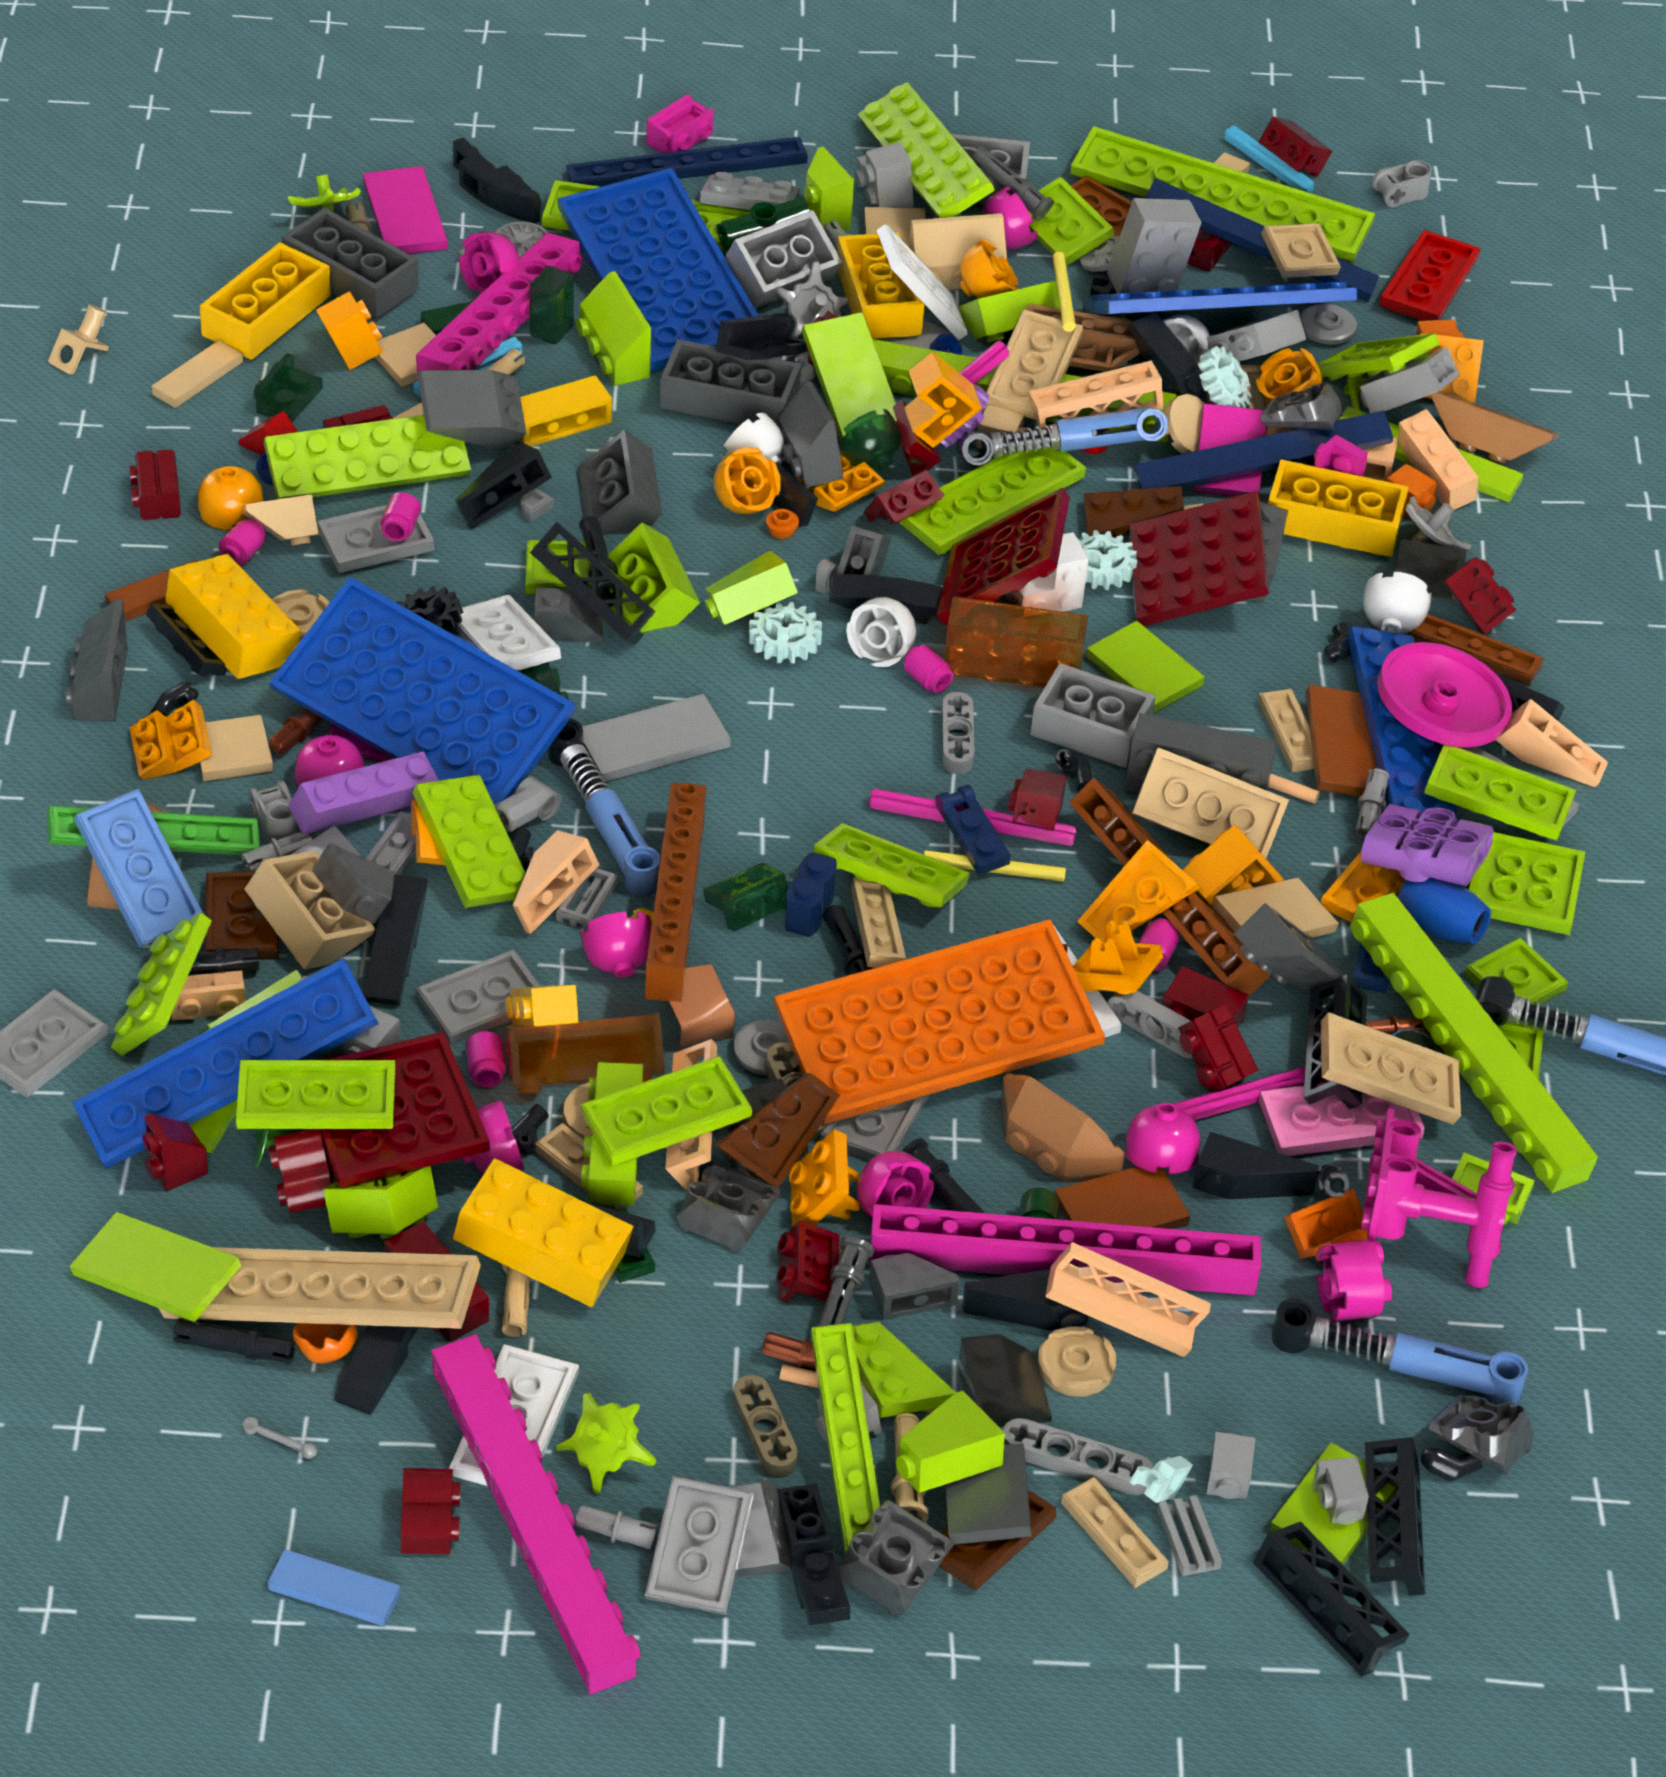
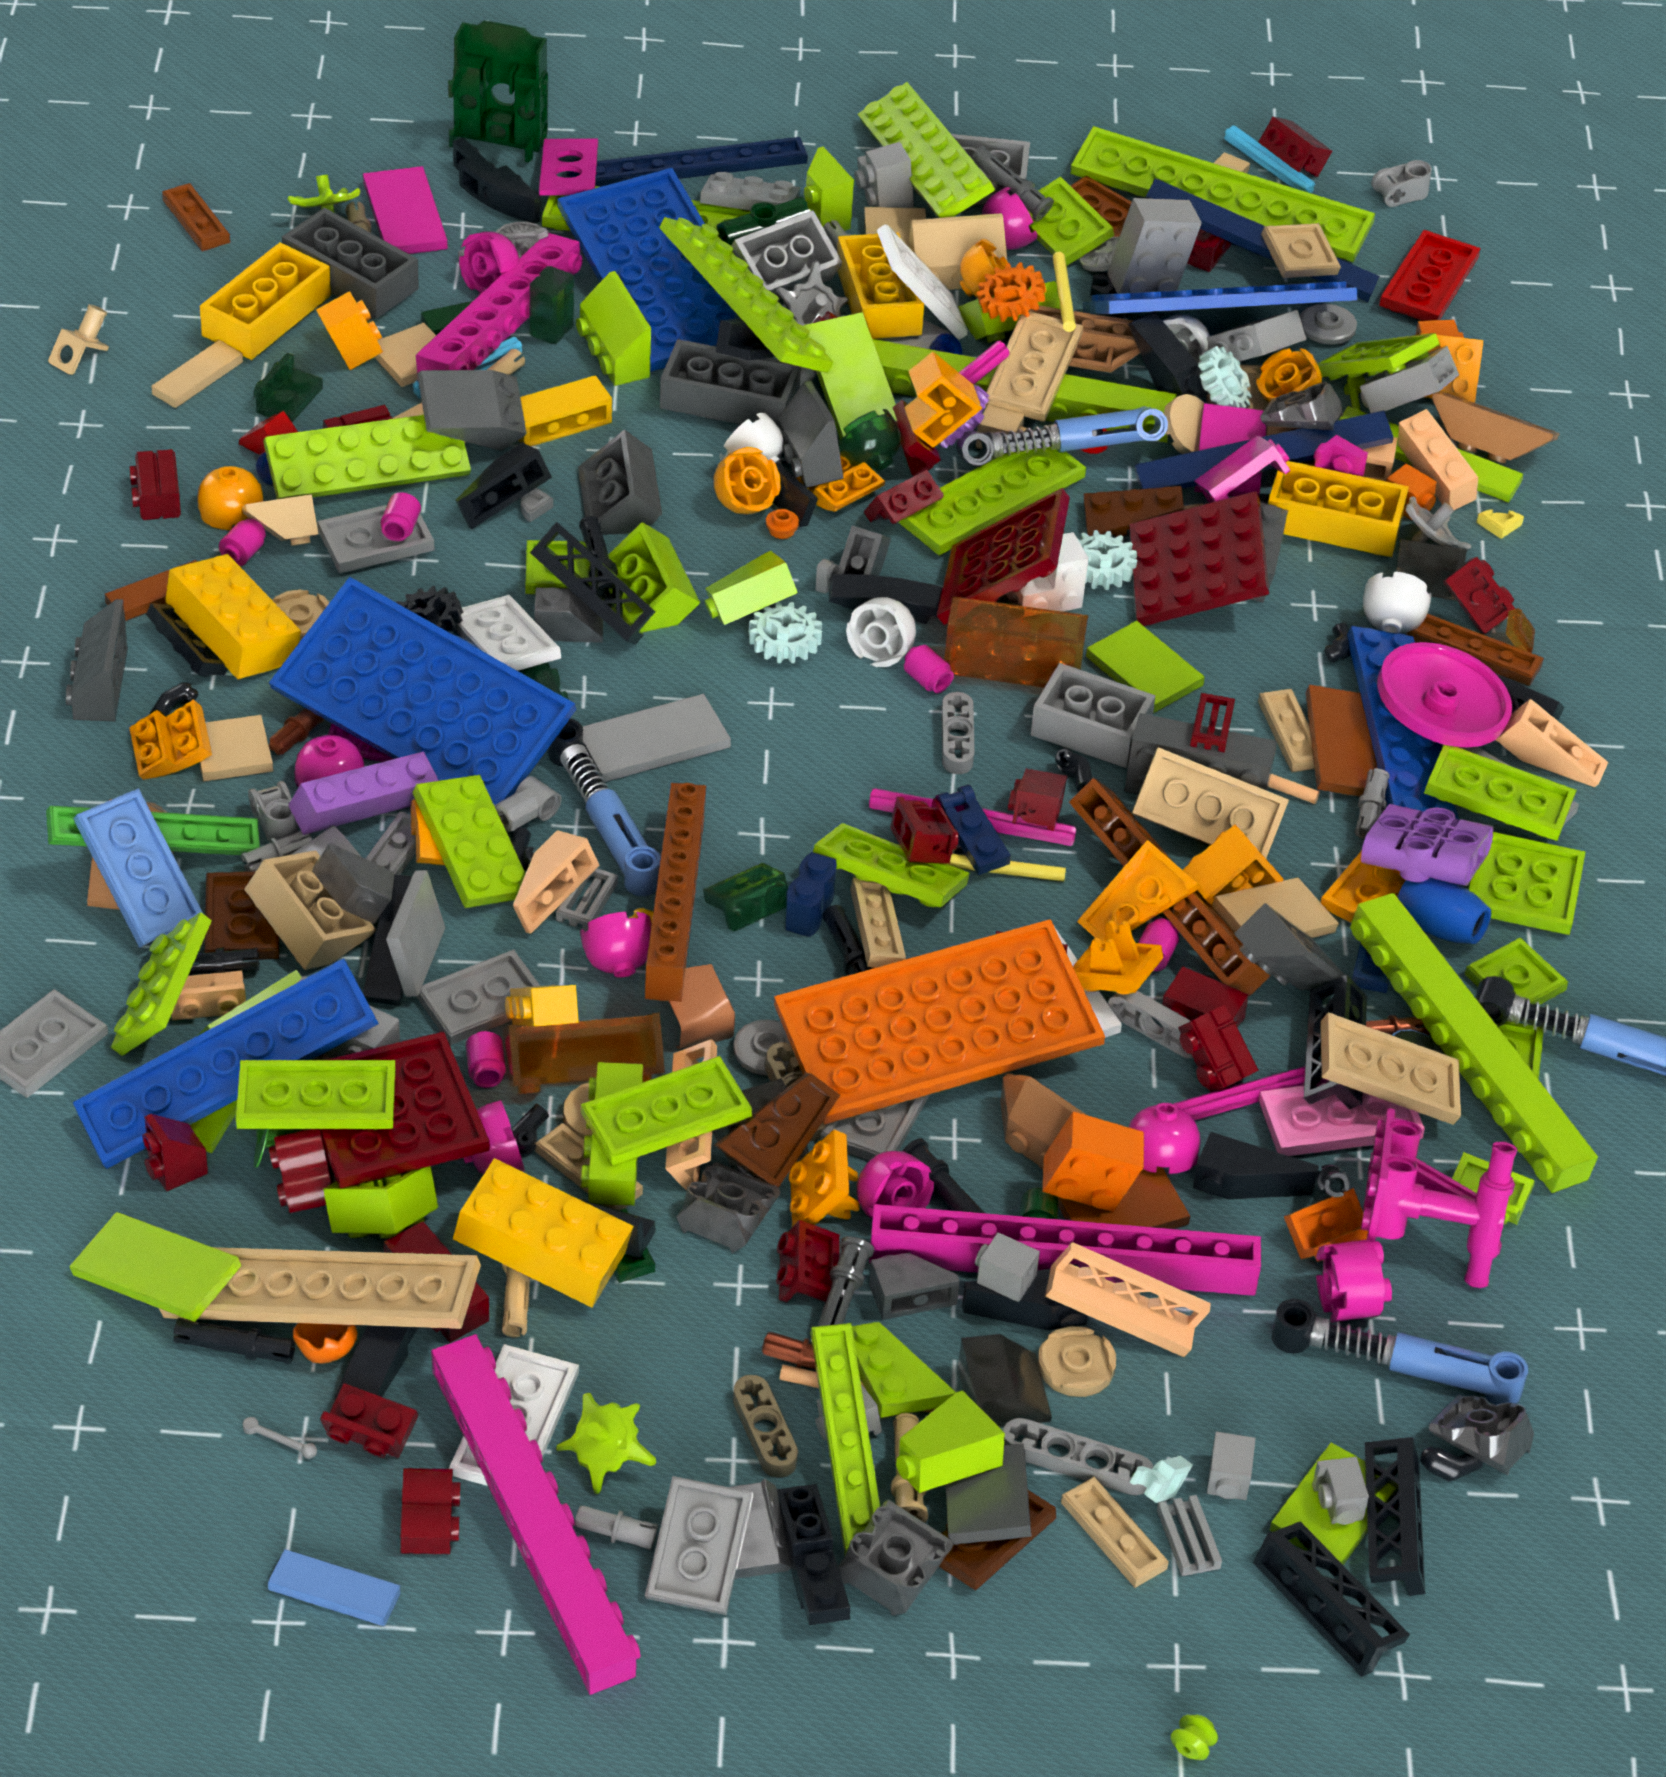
dark pink hinge [646,94,714,153] -> none
light nougat fence [1029,360,1164,429] -> none
none -> dark orange tile [162,183,230,251]
none -> dark red bracket [320,1383,419,1458]
none -> light grey tile [386,870,446,997]
none -> dark green piece [448,20,548,163]
none -> light grey hinge [504,228,549,240]
none -> dark pink piece [539,138,598,196]
none -> lime plate [659,217,834,373]
none -> dark red hinge [890,797,958,864]
none -> light grey brick [975,1232,1040,1302]
none -> orange gear [977,262,1047,322]
none -> orange brick [1042,1111,1144,1212]
none -> lime wheel [1171,1715,1218,1760]
none -> dark red tile [1190,693,1235,753]
none -> dark pink panel [1195,435,1291,503]
none -> light yellow tile [1477,510,1524,539]
none -> clear orange tile [1506,608,1535,653]

